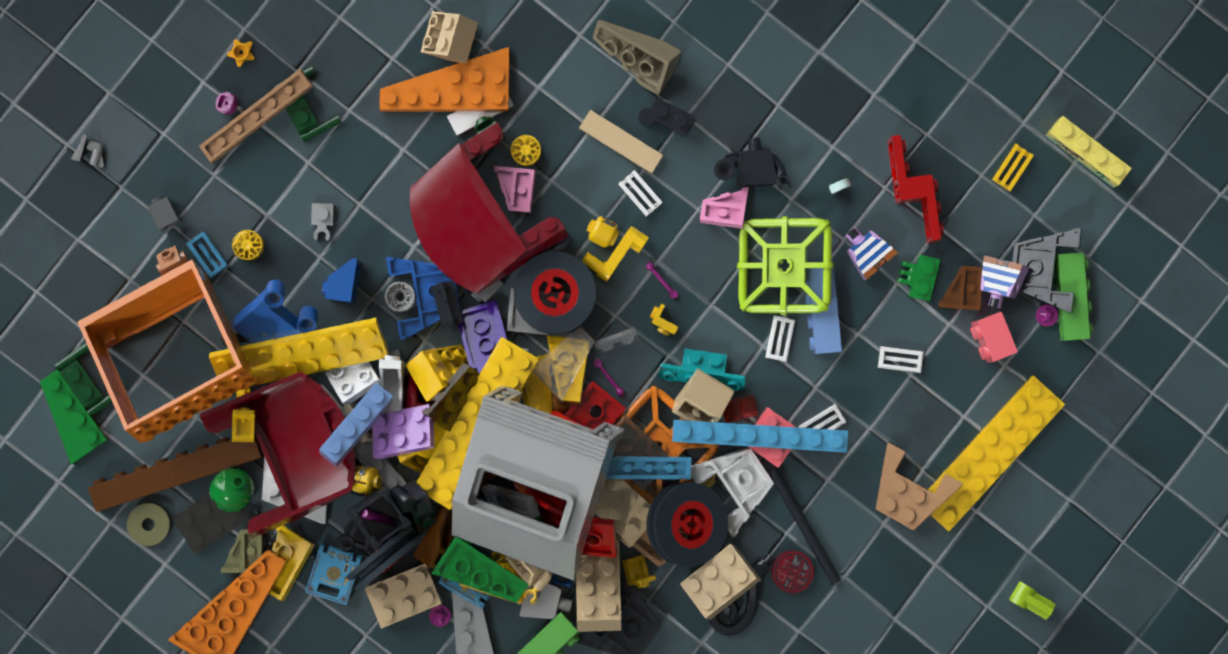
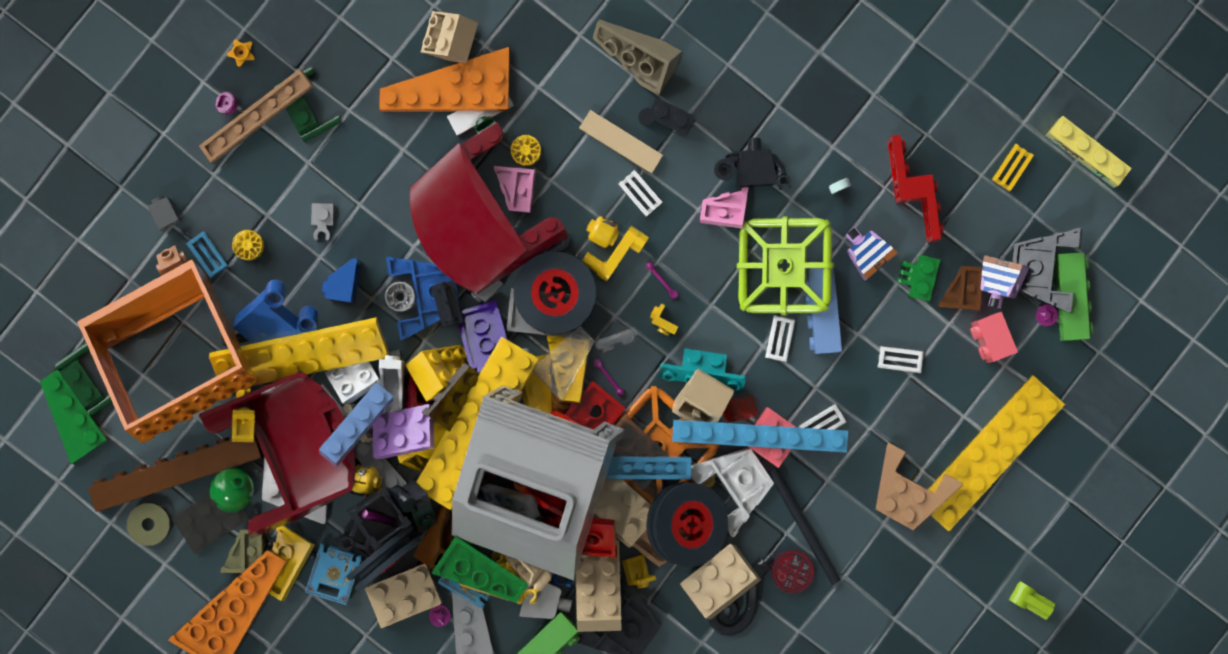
light grey piece [71,134,104,168] -> none

